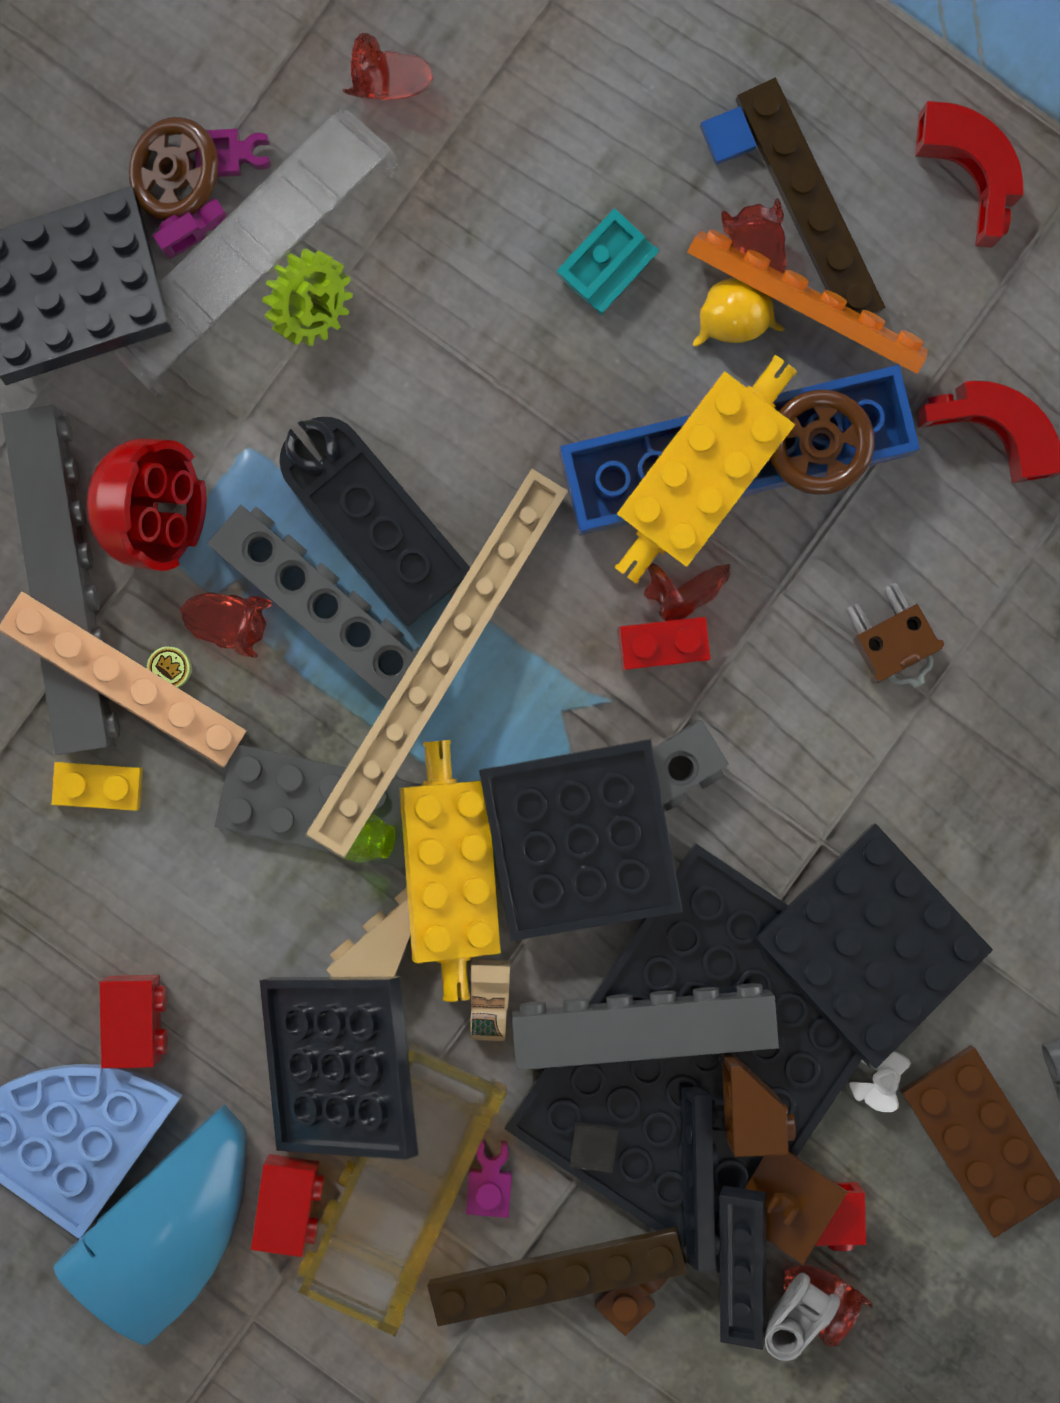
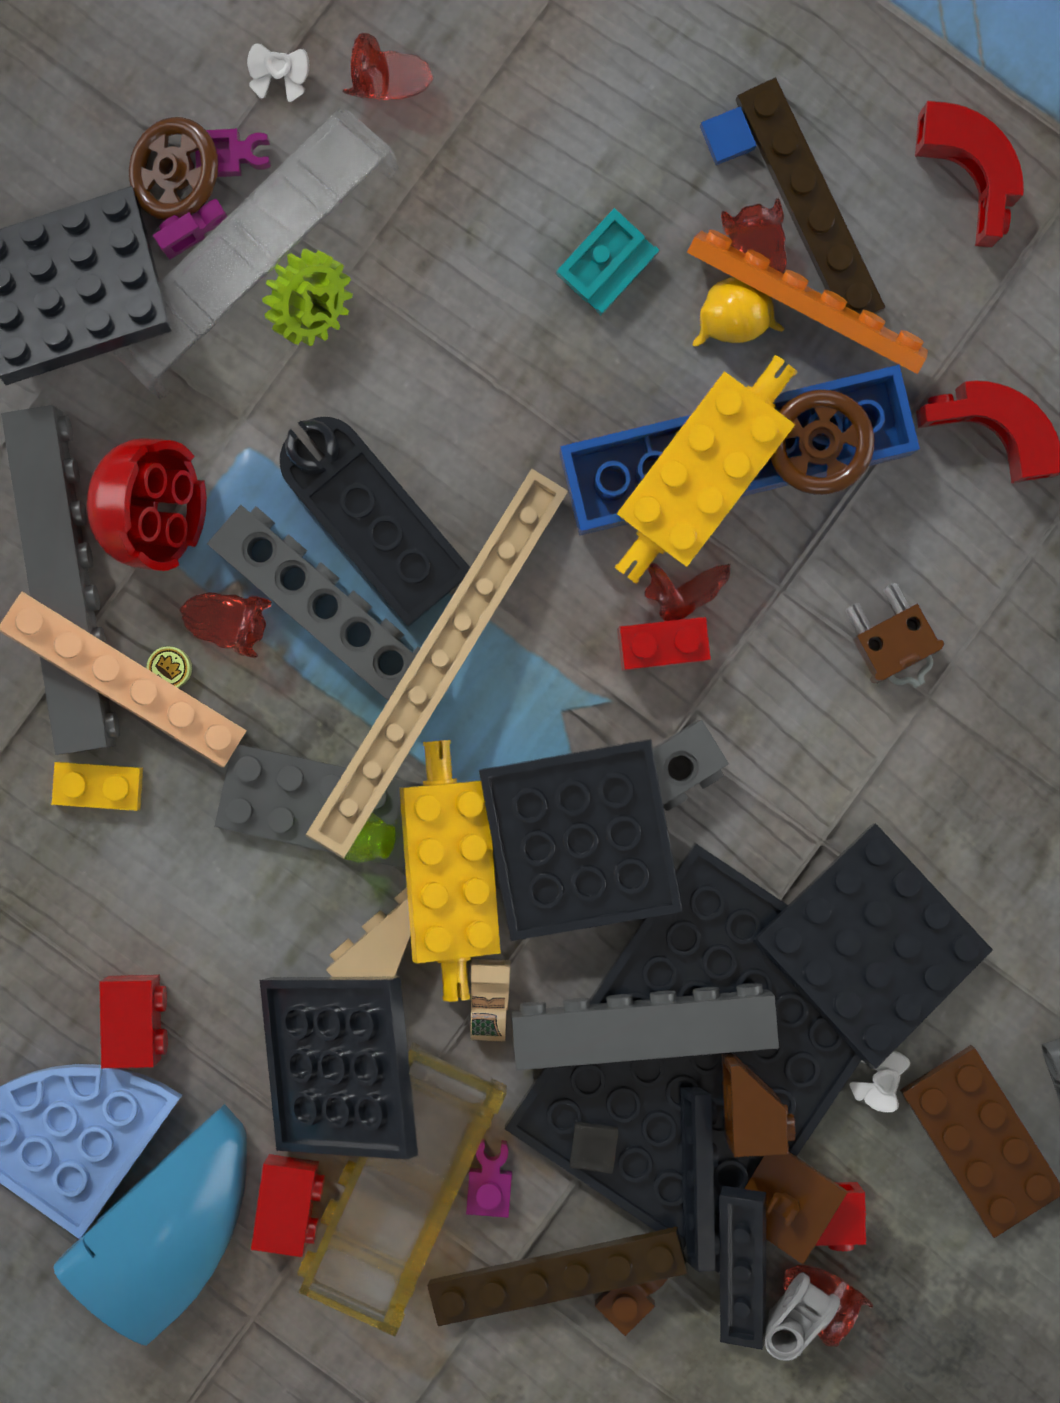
none -> white piece [247,43,309,102]

